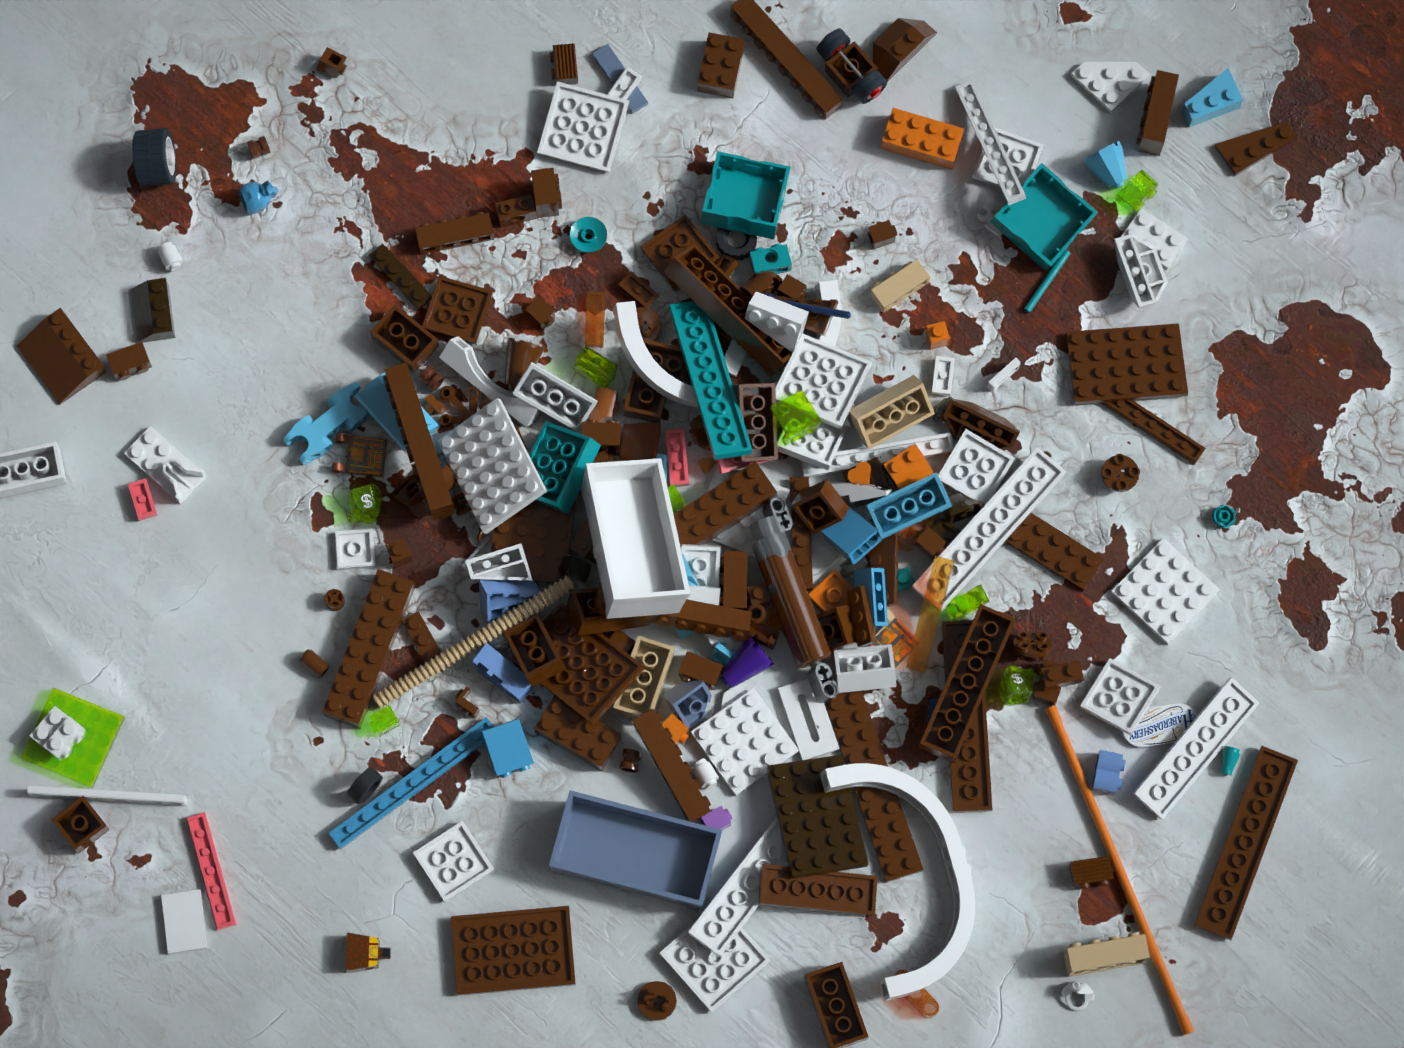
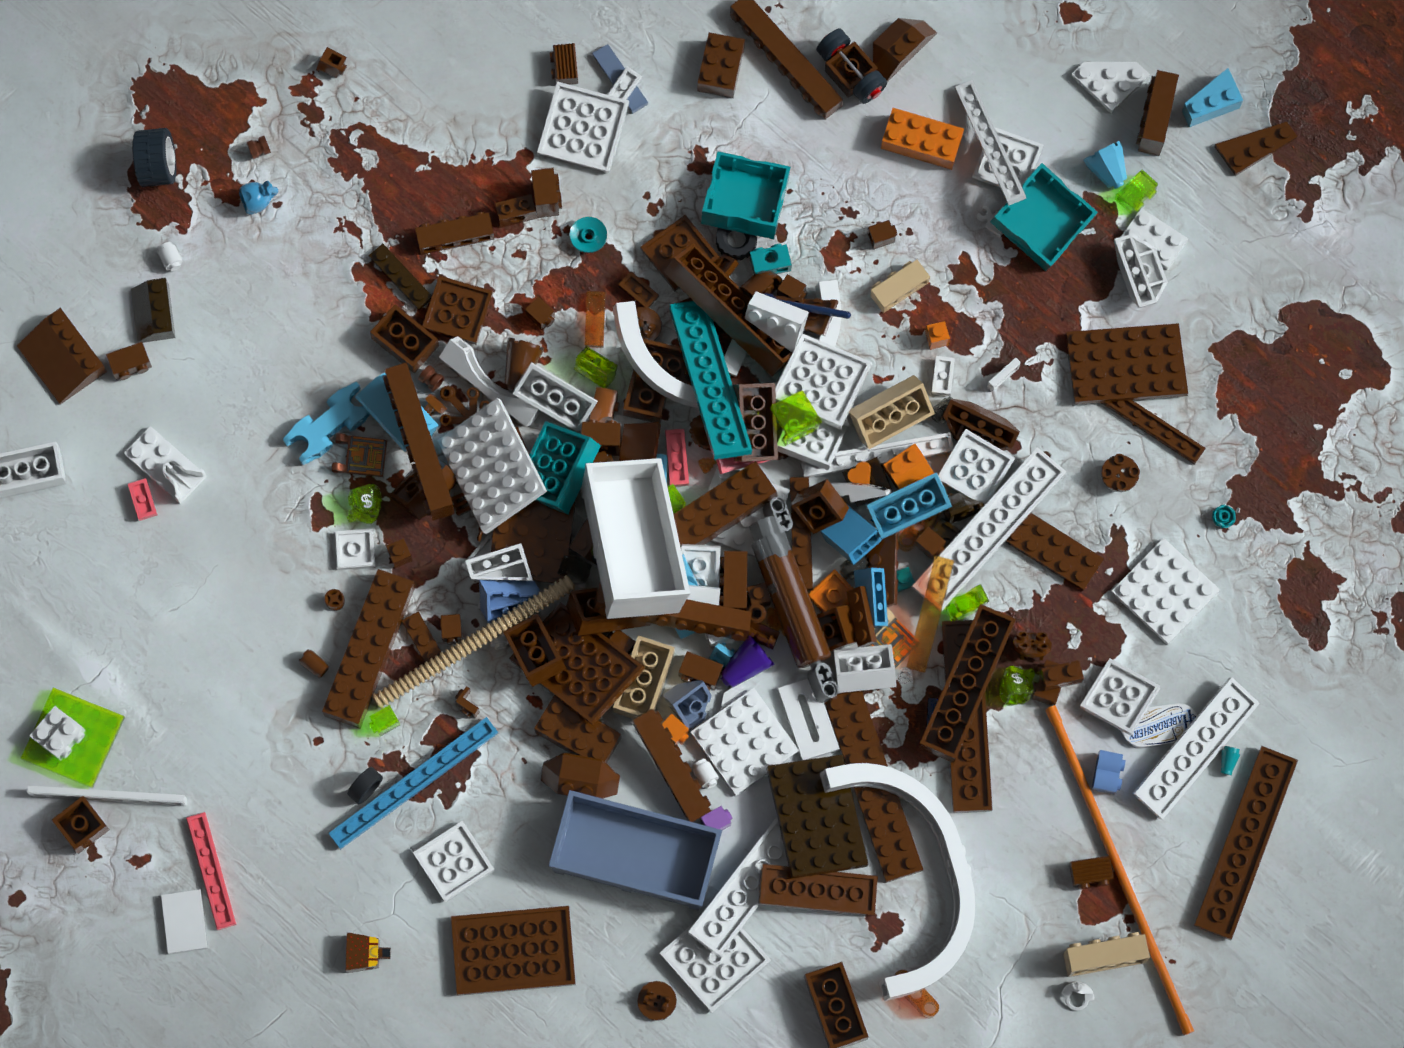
medium blue wedge [472,643,533,703] -> none
dark azure brick [480,719,534,778] -> none
reddish brown wheel [619,749,642,773] -> none
teal bar [1024,250,1071,313] -> none
none -> reddish brown brick [441,614,462,645]
none -> reddish brown wedge [541,753,620,799]

